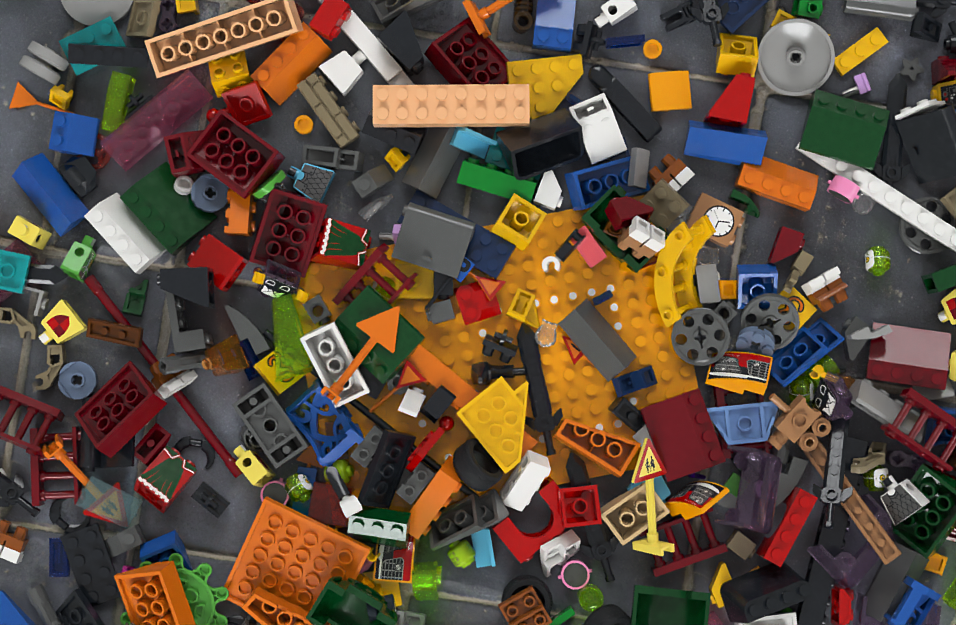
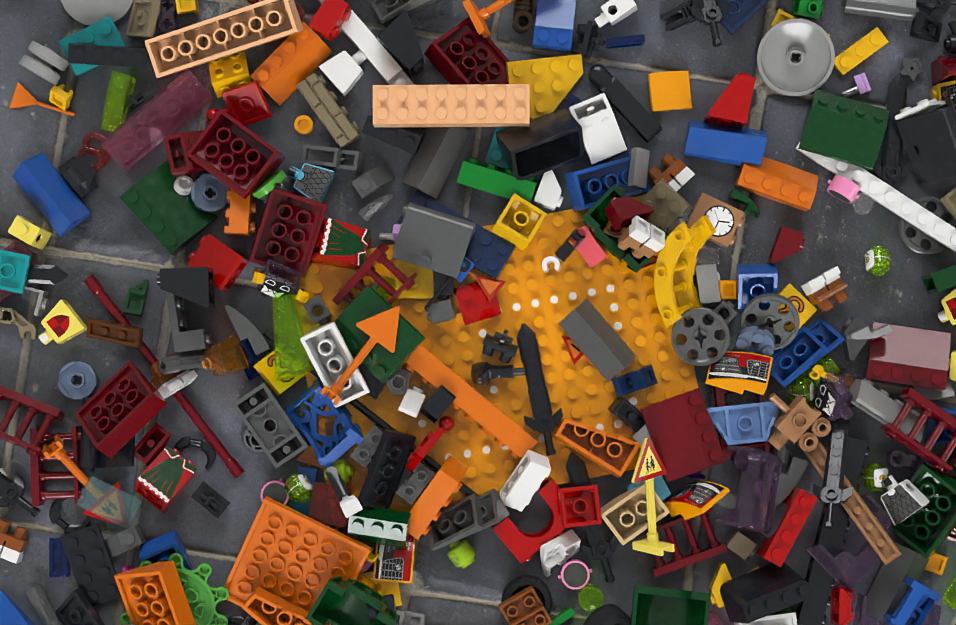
dark tan piece [35,345,66,390] -> none
blue slope [49,111,100,157] -> none
bright green torso [60,235,96,283] -> none
white slope [84,193,167,274] -> none
light yellow torso [233,445,276,488] -> none
piece [369,360,427,413] -> none
yellow tile [384,147,410,172] -> none
clear neon green wedge [412,561,442,601] -> none
medium azure panel [450,127,497,159] -> none
black tyre [453,438,503,491] -> none
yellow wing [456,376,529,474] -> none
medium azure panel [471,527,496,568] -> none
yellow slope [506,288,541,330] -> none
clear animal [534,319,558,347] -> none
clear blue tile [590,290,613,307] -> none
light orange tile [643,39,662,59] -> none
yellow slope [716,33,759,77] -> none
bright green tile [723,472,749,499] -> none
dark tan piece [782,250,814,294] -> none
dark tan piece [851,442,887,474] -> none

